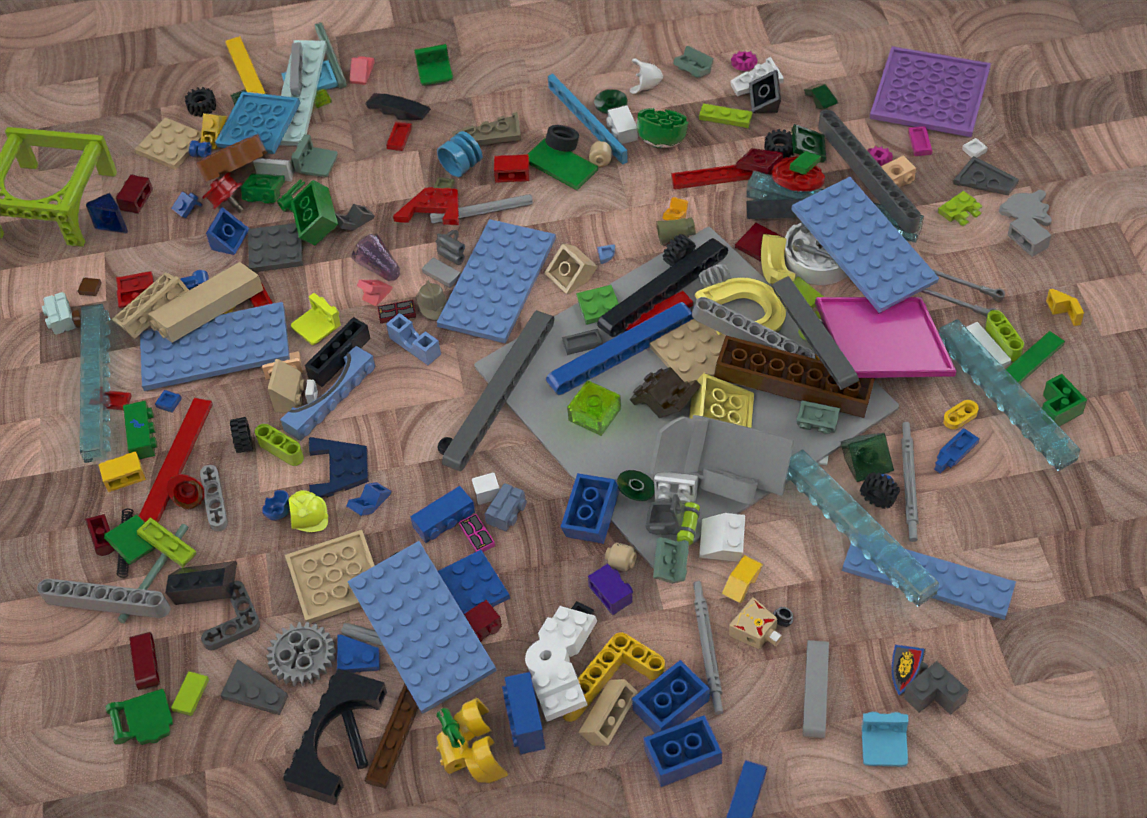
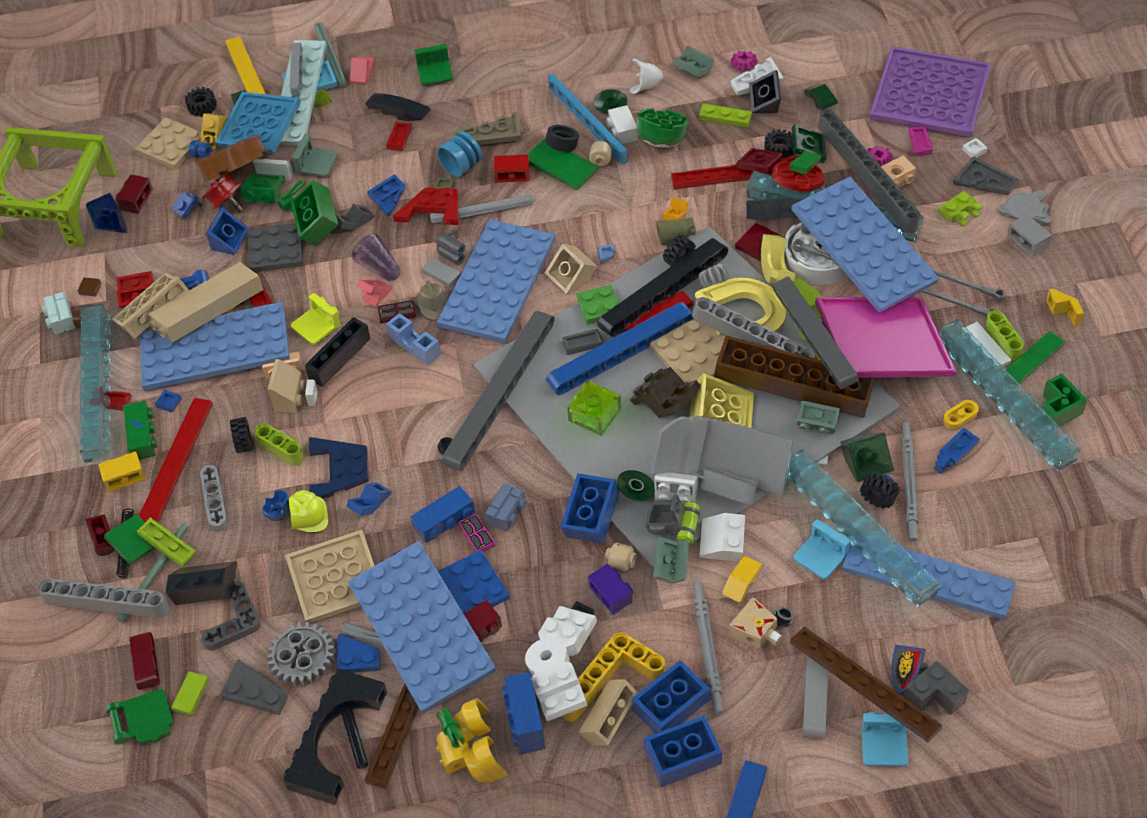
red piece [167,474,205,510] -> none
medium blue arch [280,346,375,441] -> none
white panel [472,472,500,505] -> none
none -> blue wing [367,174,405,217]
none -> reddish brown tile [790,627,942,743]
none -> medium azure bracket [793,519,851,580]

